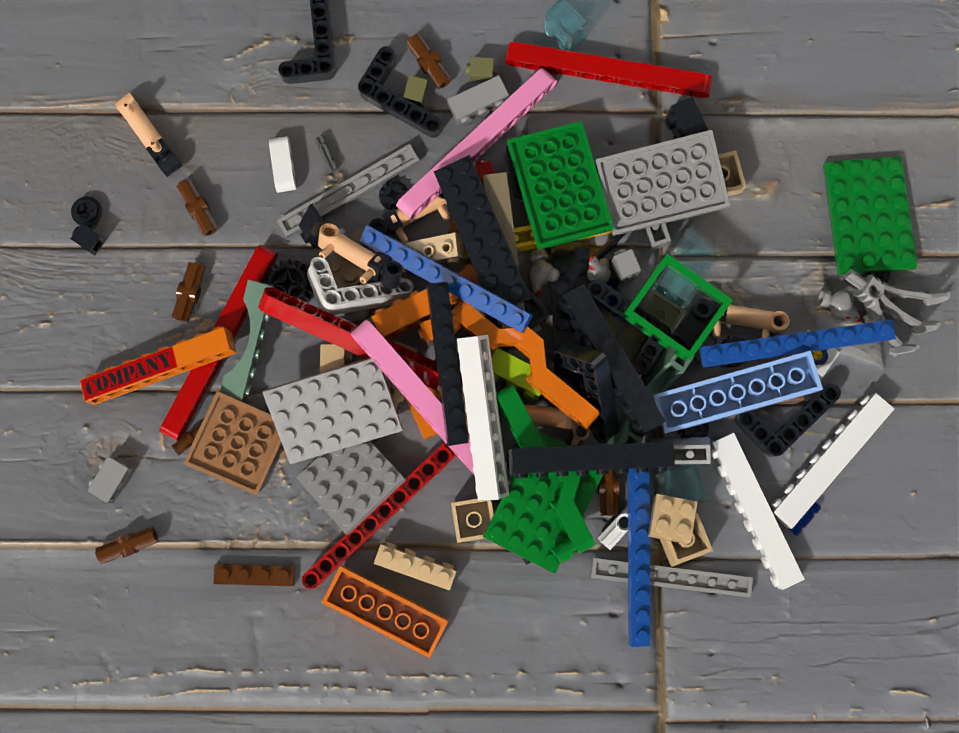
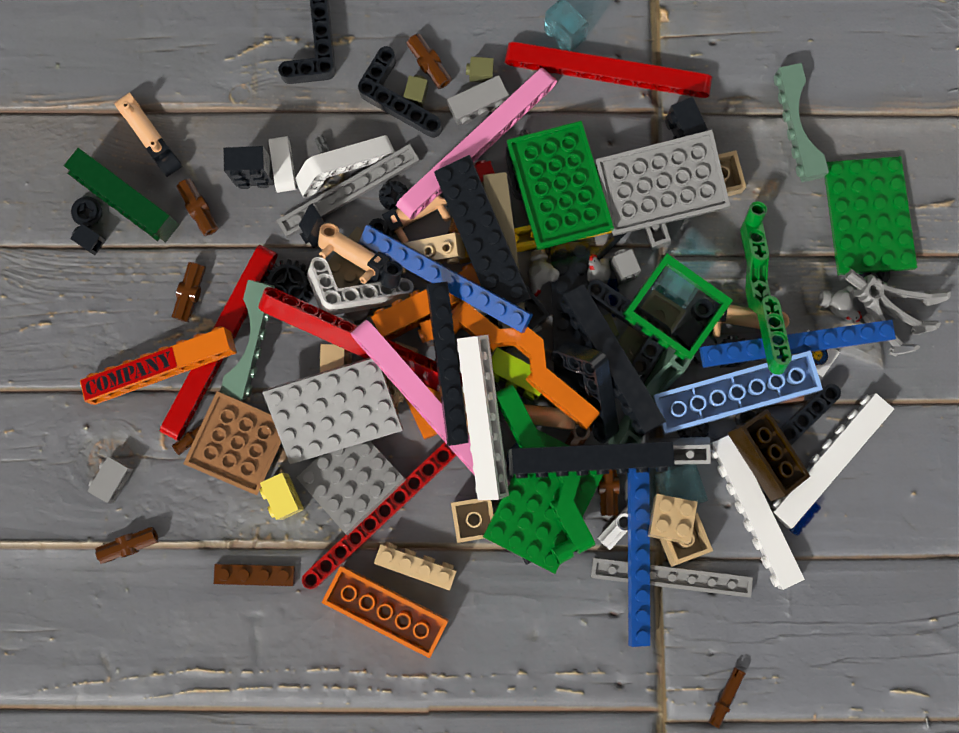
none -> dark green brick [63,148,179,243]
none -> black brick [223,146,274,189]
none -> light yellow brick [259,473,305,520]
none -> white beam [295,135,395,198]
none -> reddish brown pin [708,667,746,729]
none -> dark brown slope [727,408,810,501]
none -> green beam [740,201,792,375]
none -> sand green arch [774,63,829,182]

